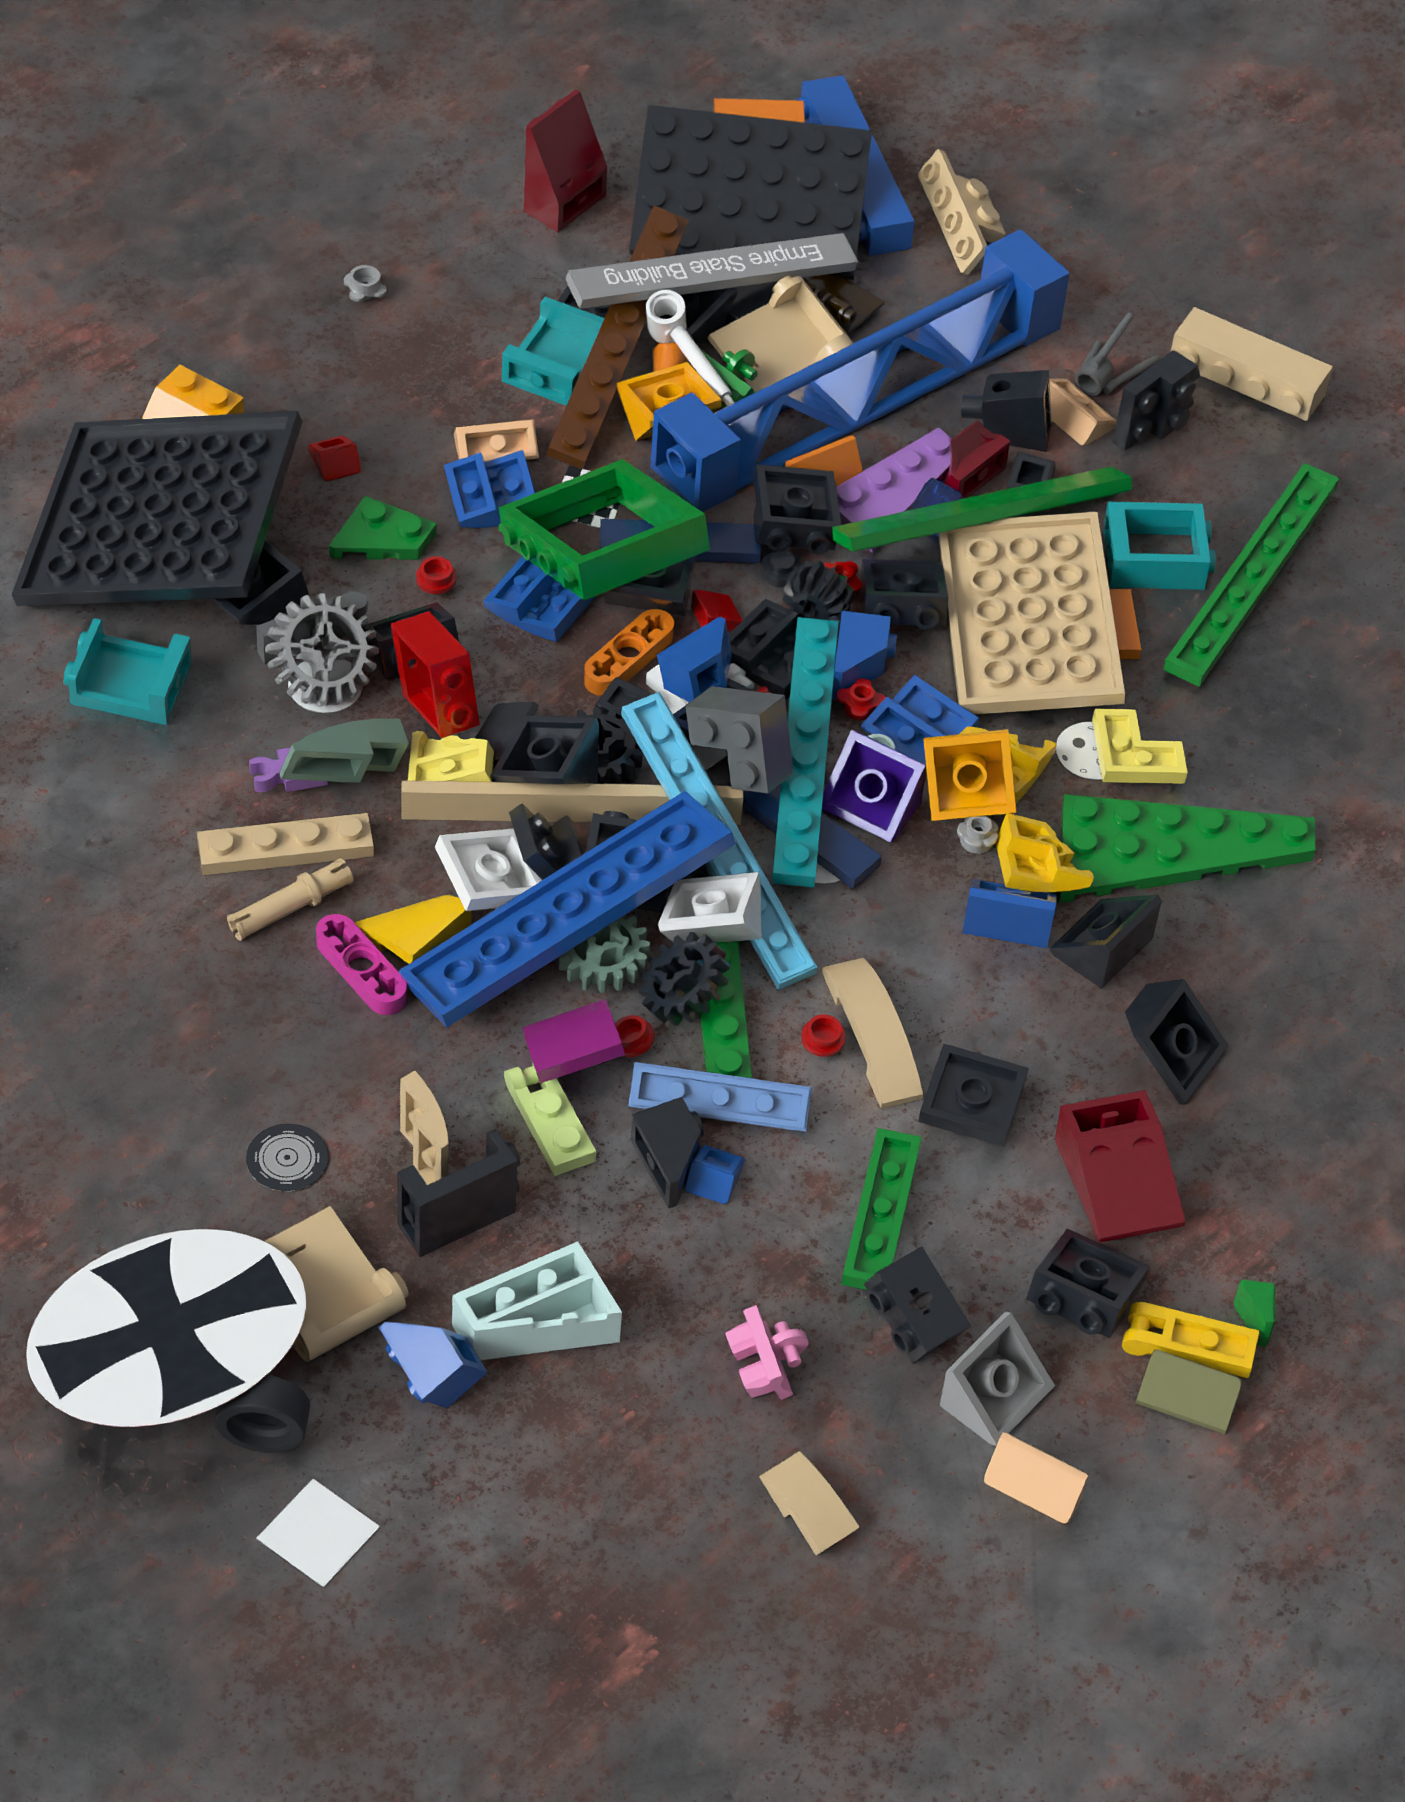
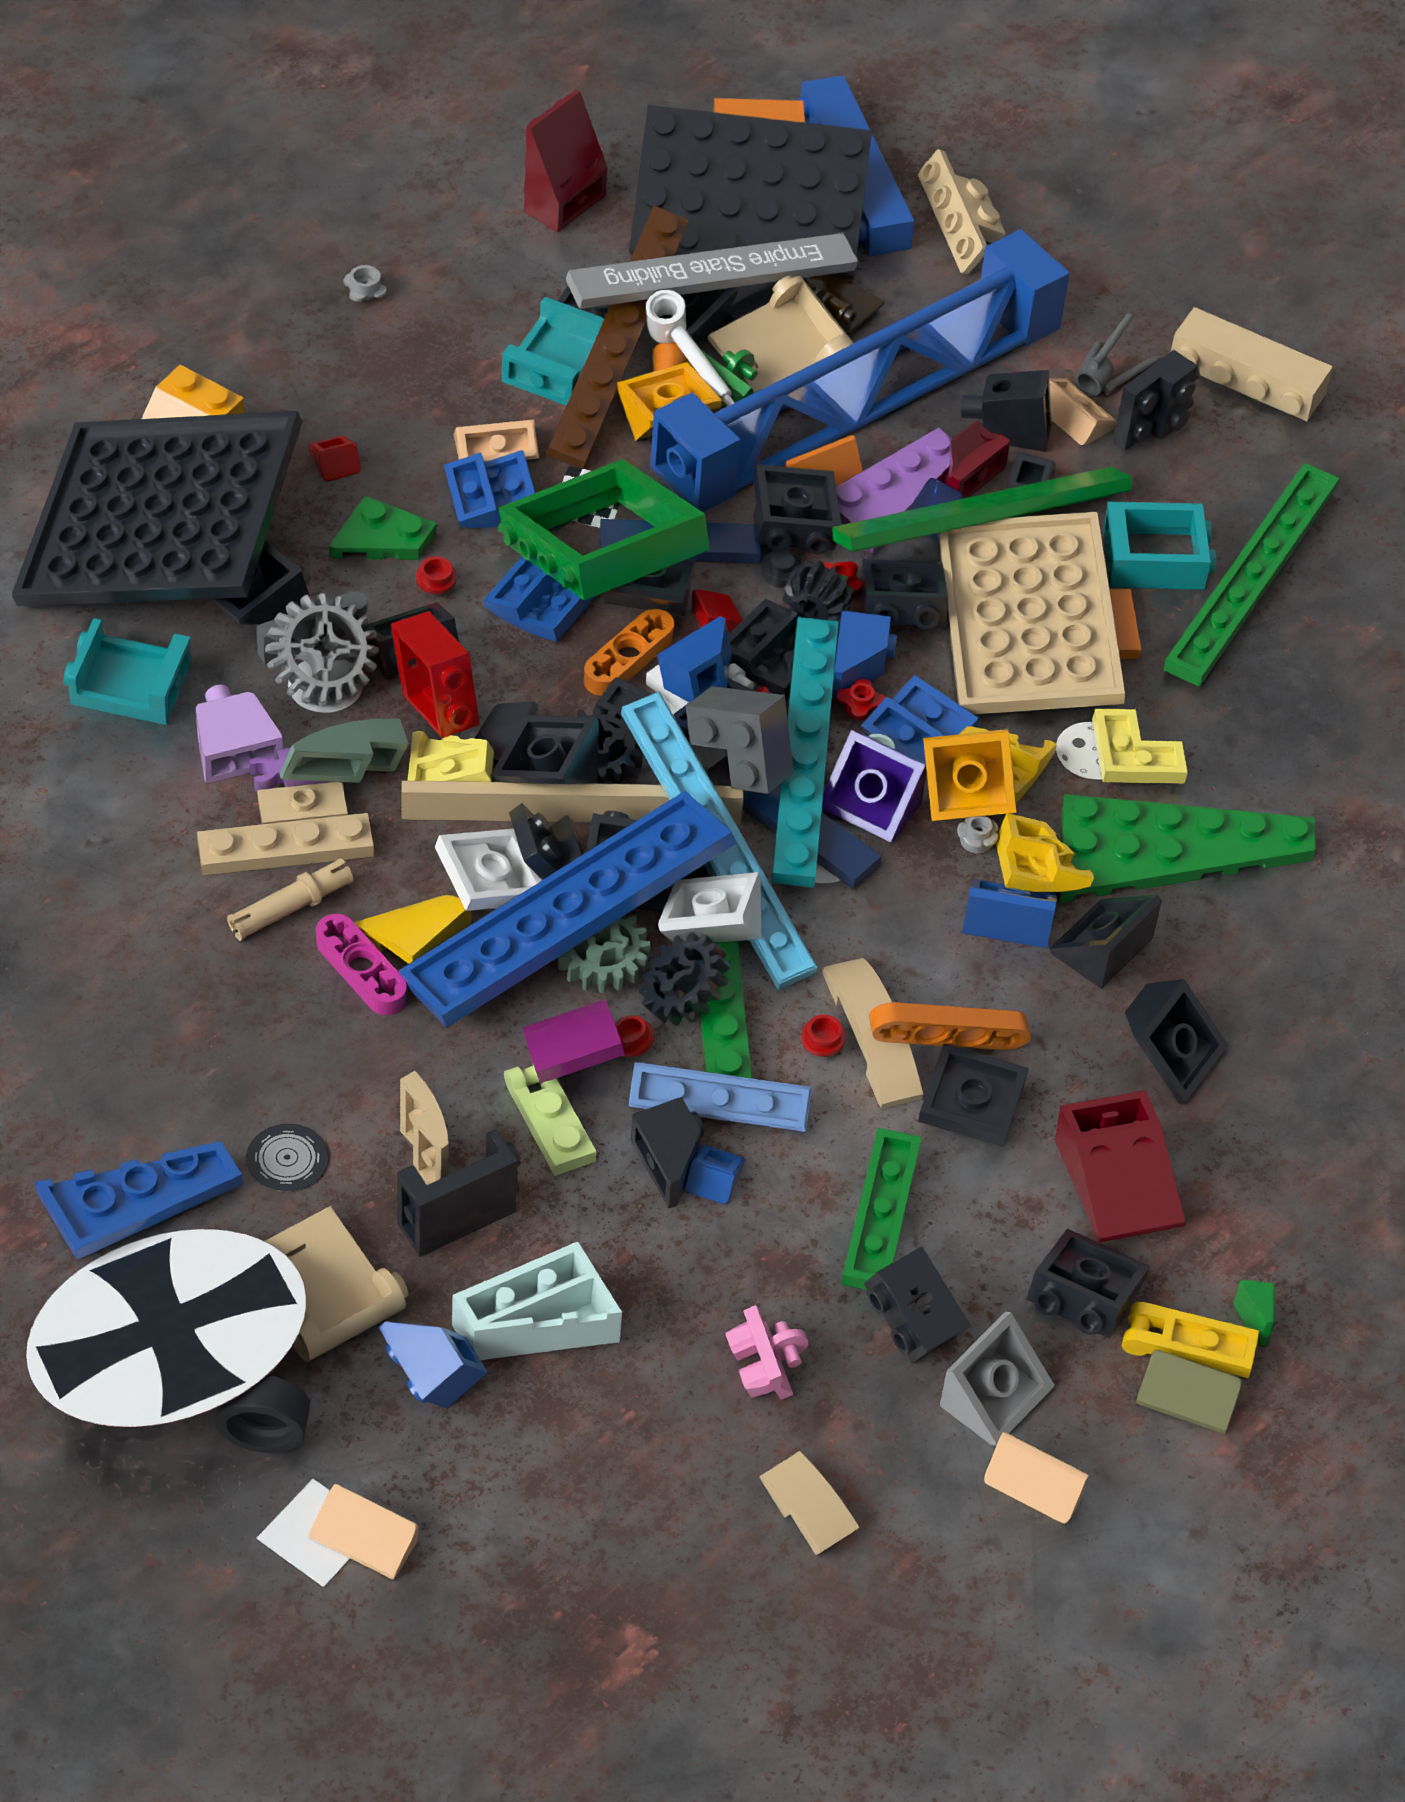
none -> blue wing [35,1141,243,1260]
none -> lavender torso [195,685,283,784]
none -> tan plate [257,782,348,824]
none -> light nougat slope [309,1484,418,1580]
none -> orange beam [869,1002,1031,1050]

